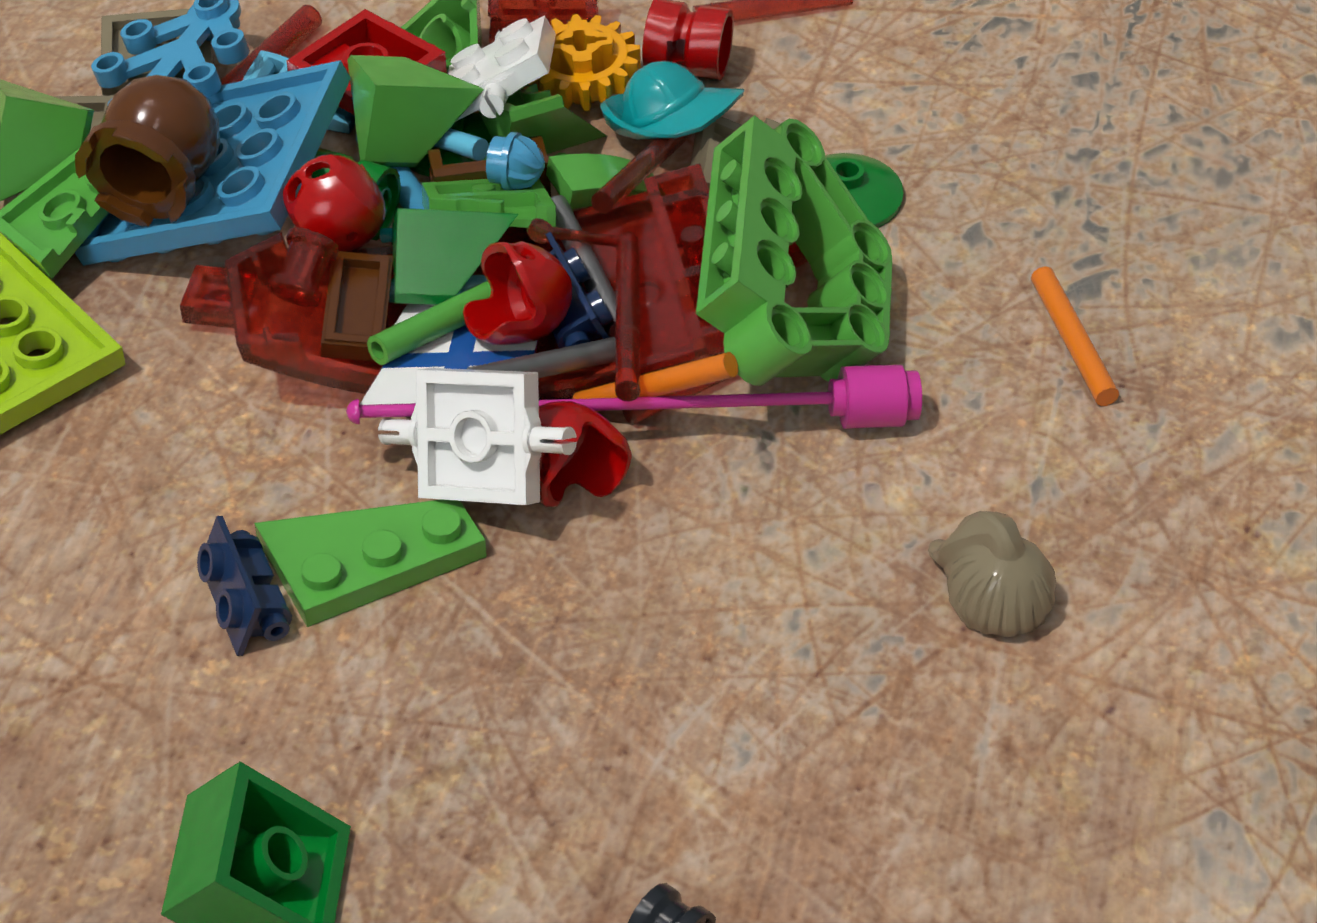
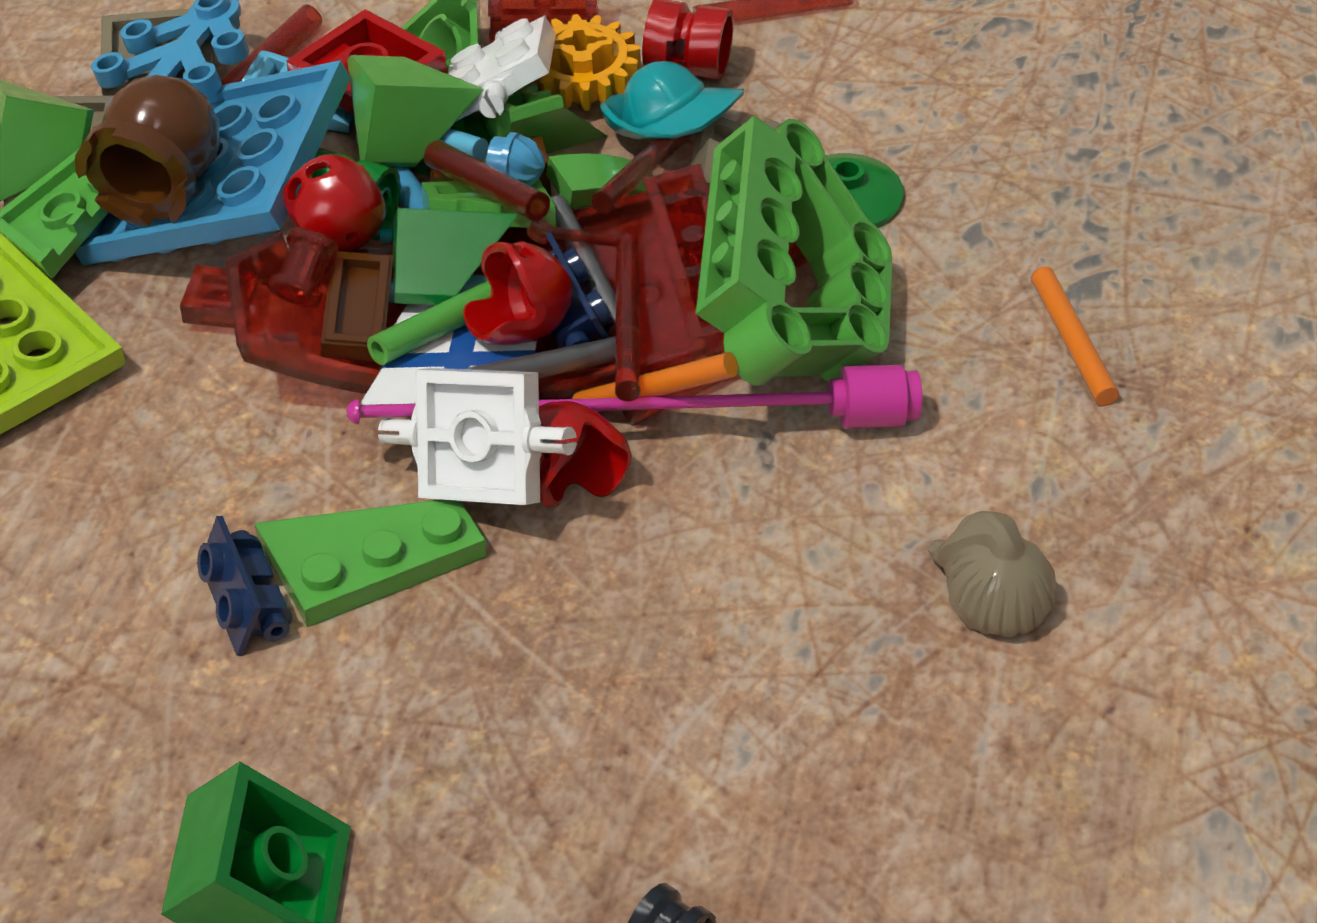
none -> clear red piece [424,140,550,221]

